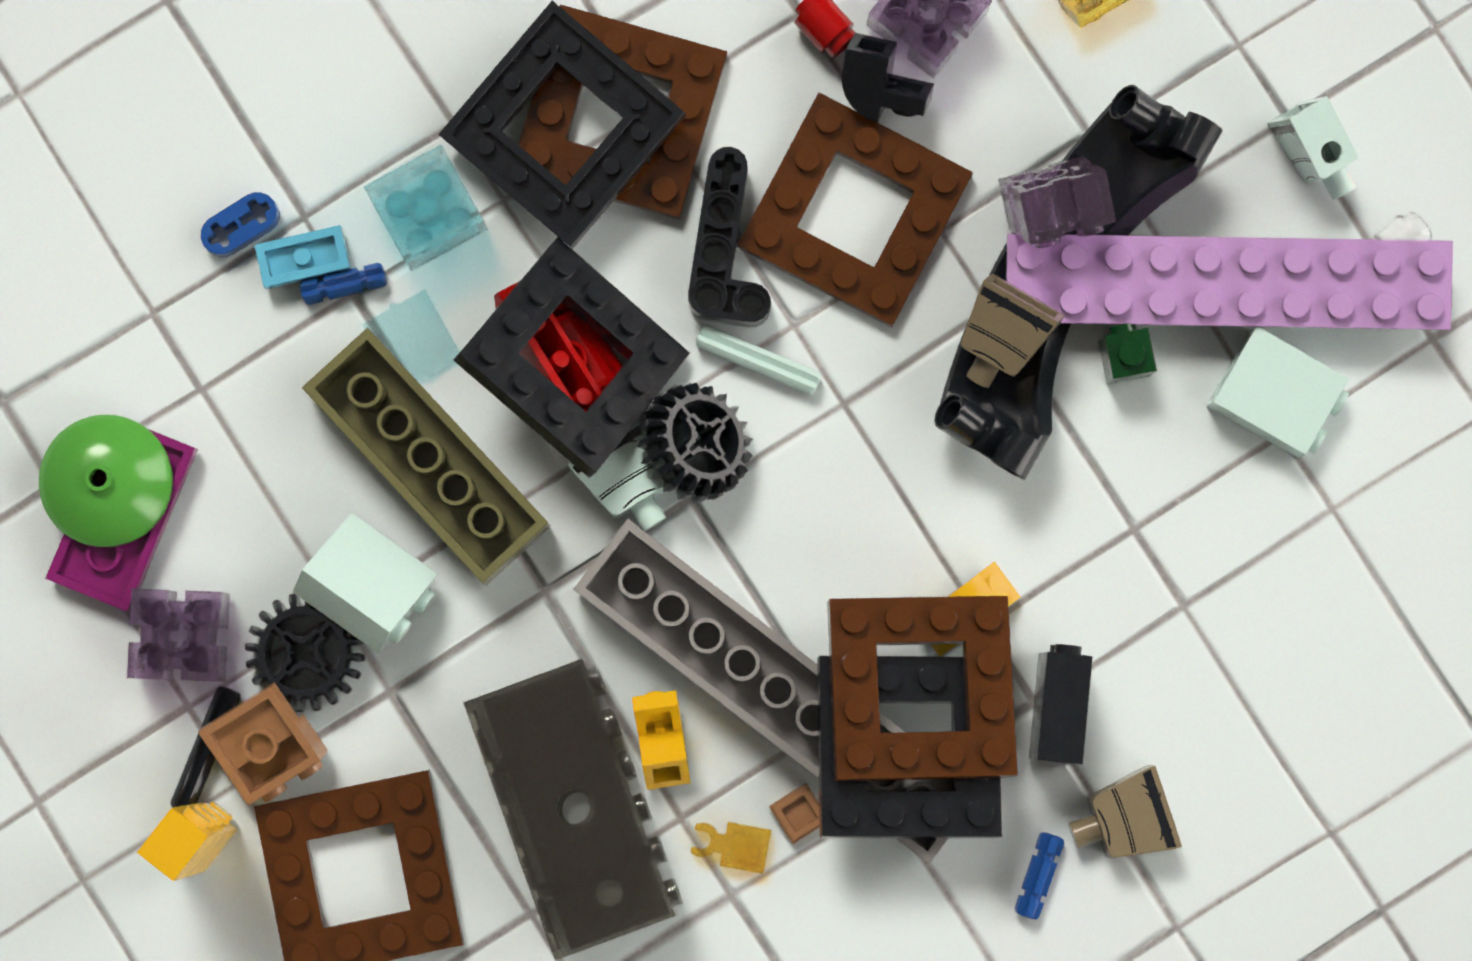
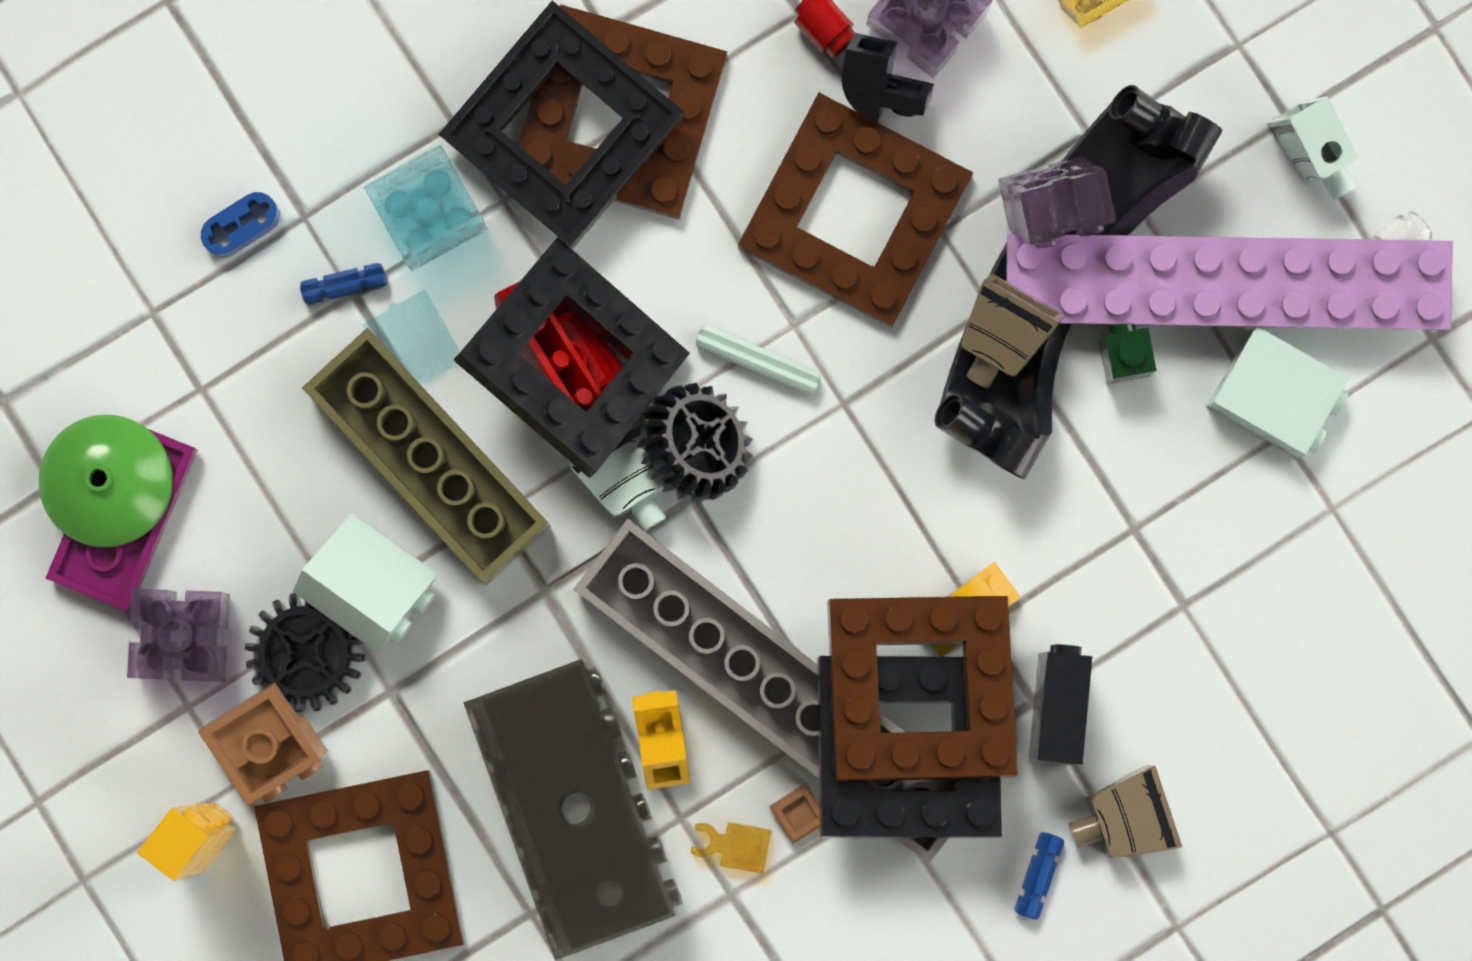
black axle [170,686,240,807] -> none
medium azure plate [254,225,351,290] -> none
black beam [688,147,771,327] -> none

